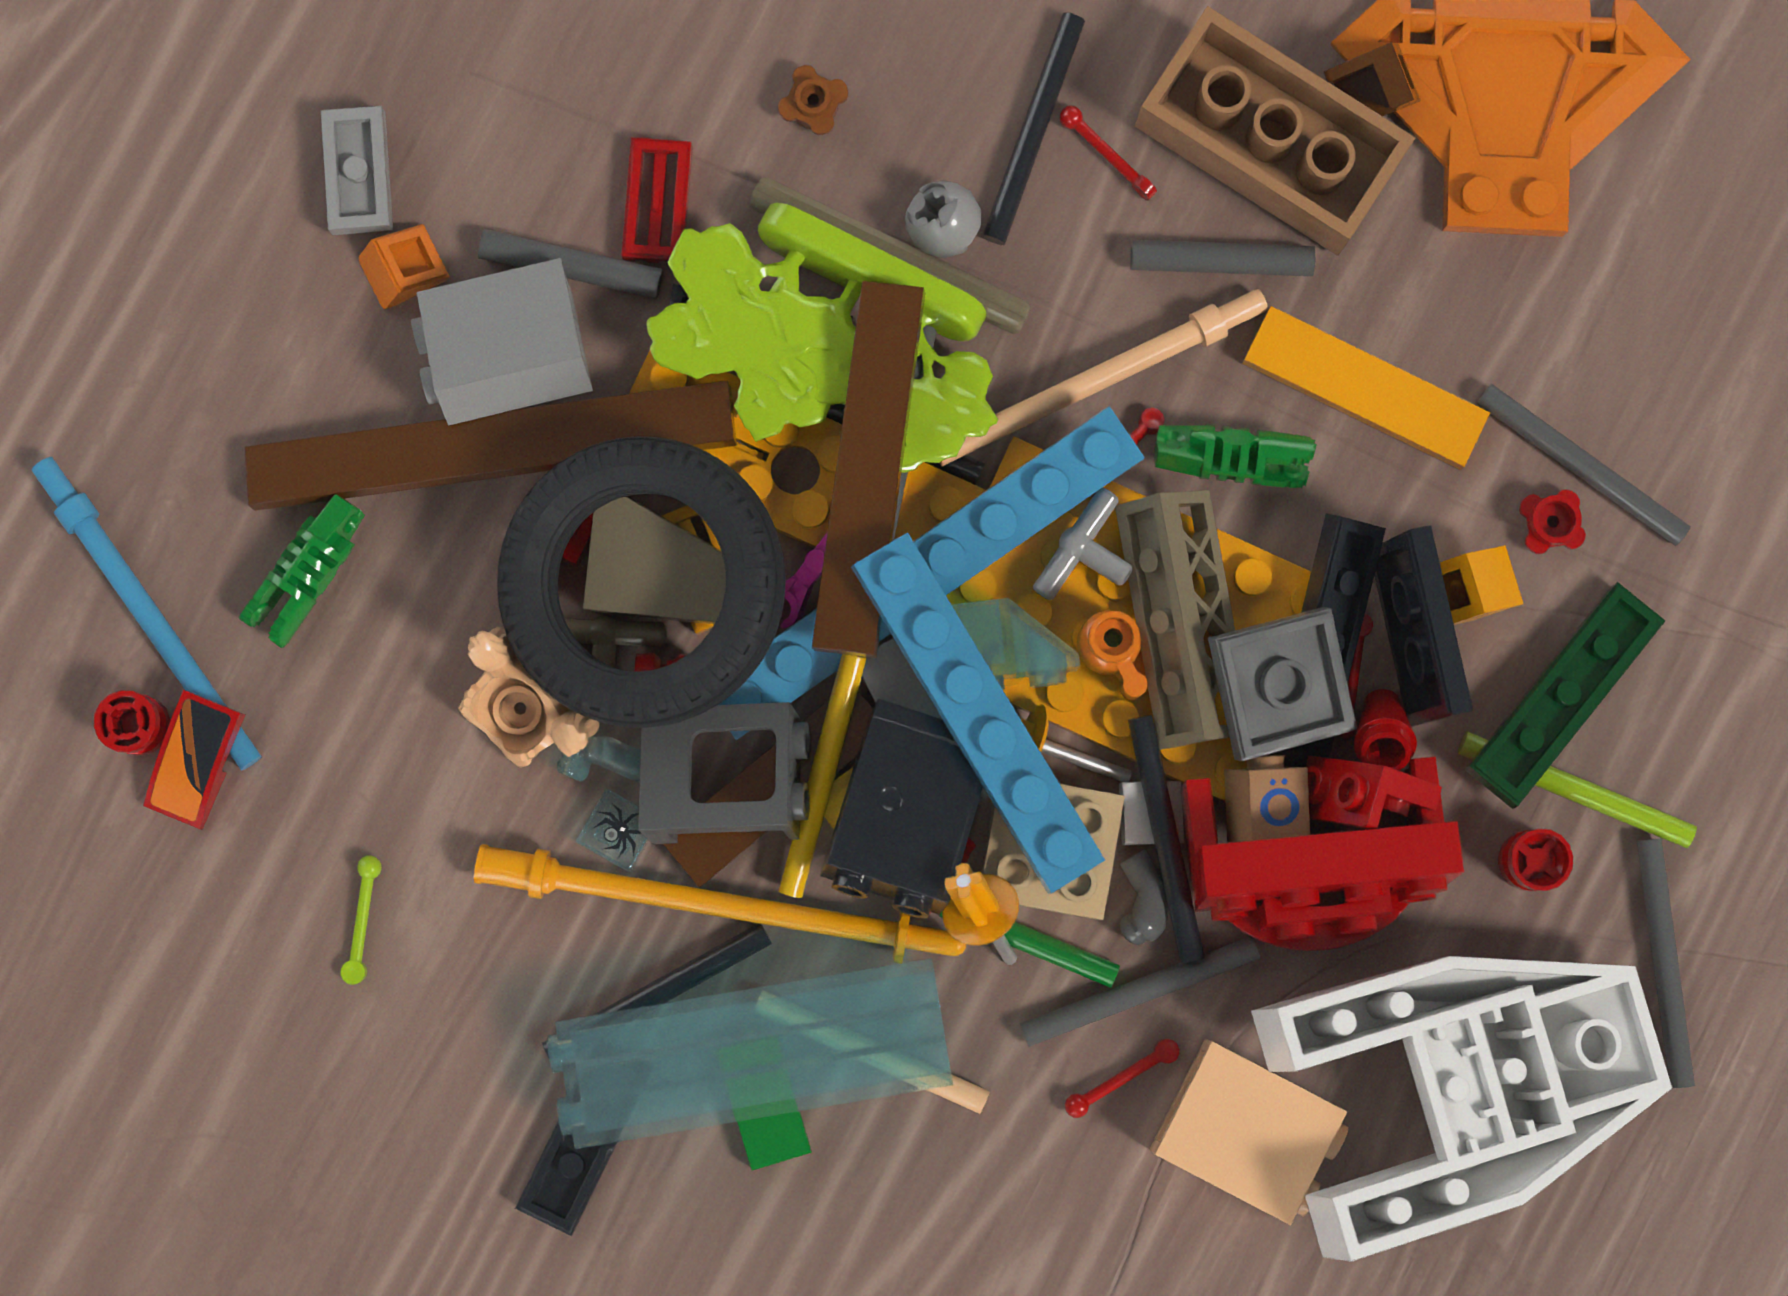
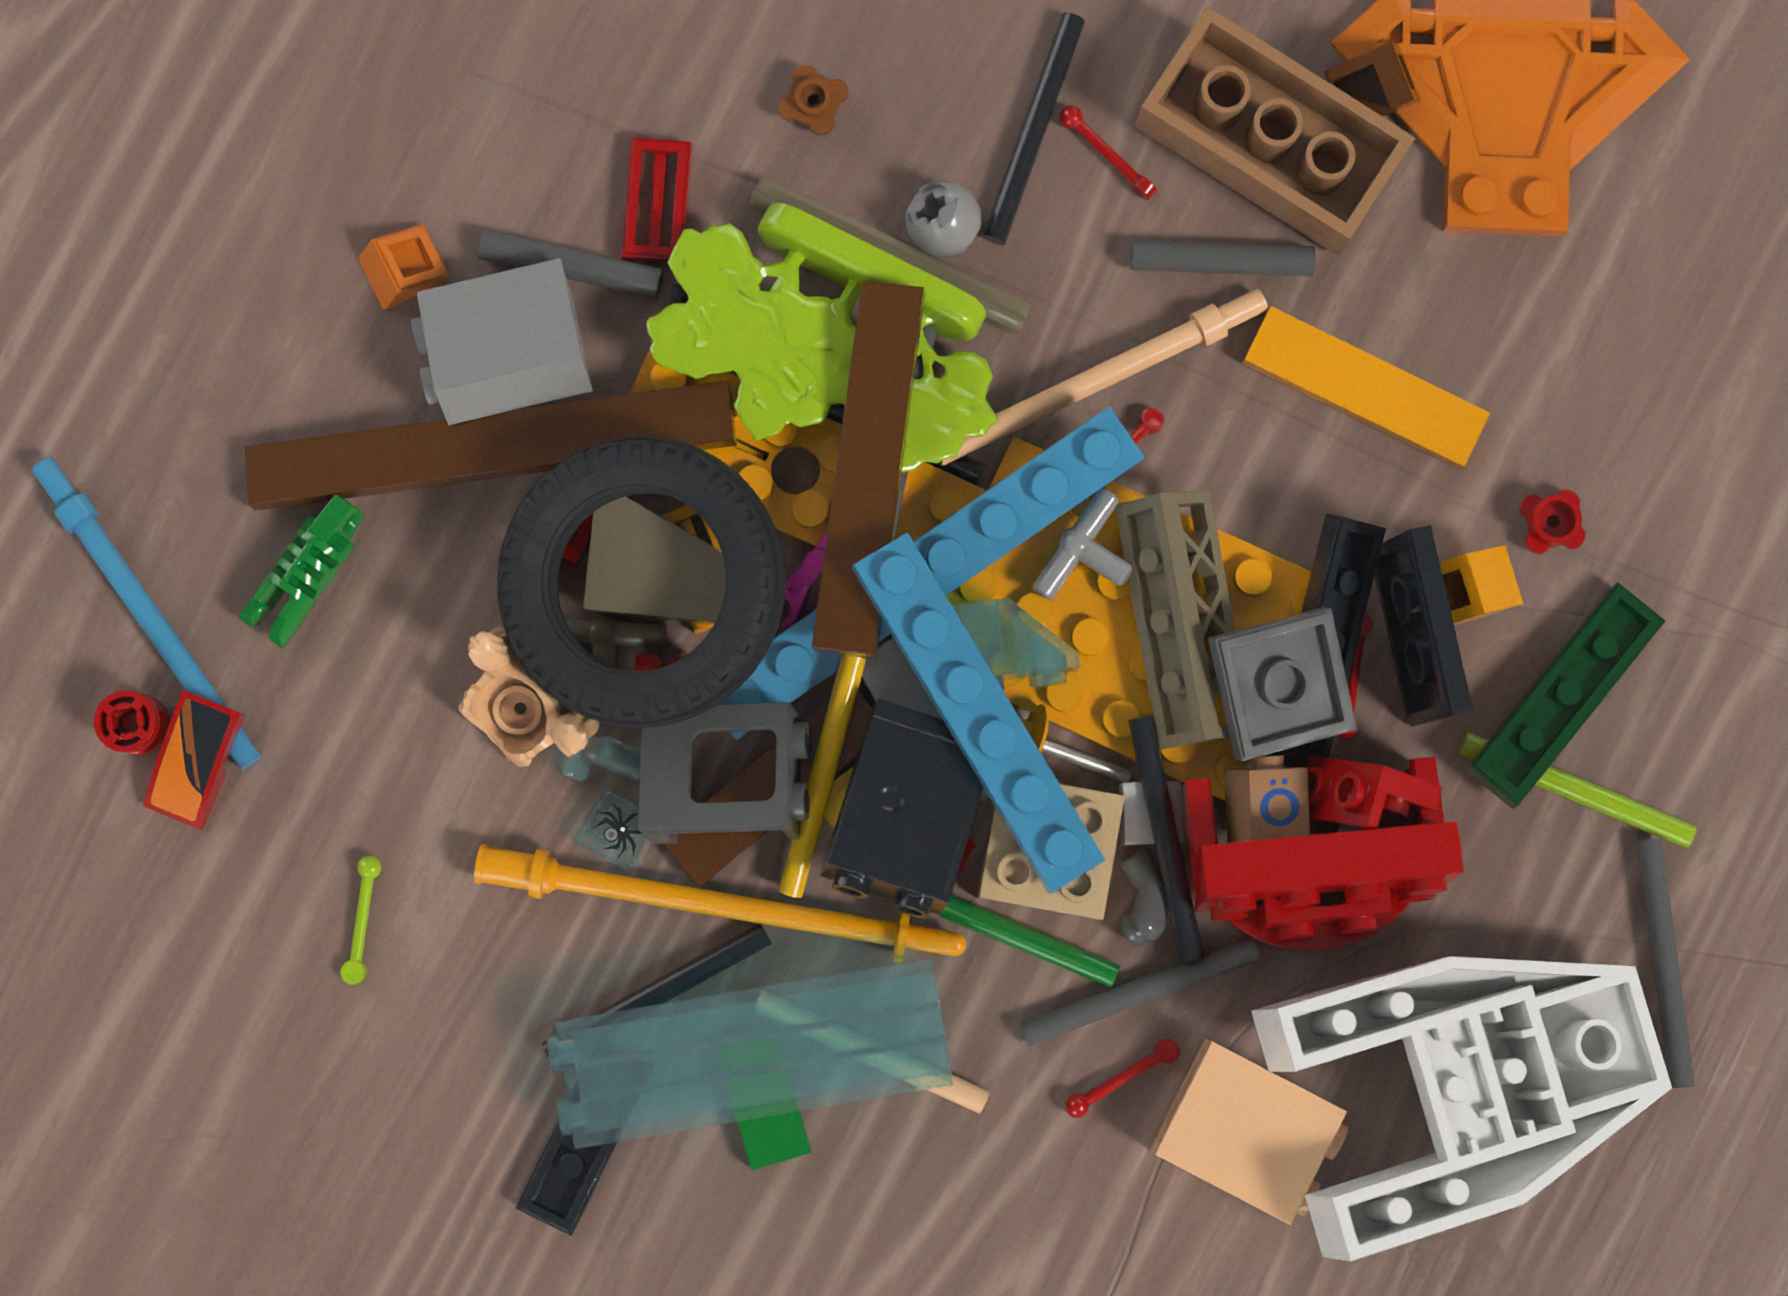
light grey plate [321,106,393,235] -> none
light orange piece [942,864,1019,965] -> none
orange piece [1077,610,1148,700] -> none
green hinge [1154,424,1317,489] -> none
red cone [1354,689,1417,771] -> none
dark grey bar [1477,384,1691,546] -> none
red wheel [1498,828,1574,891] -> none

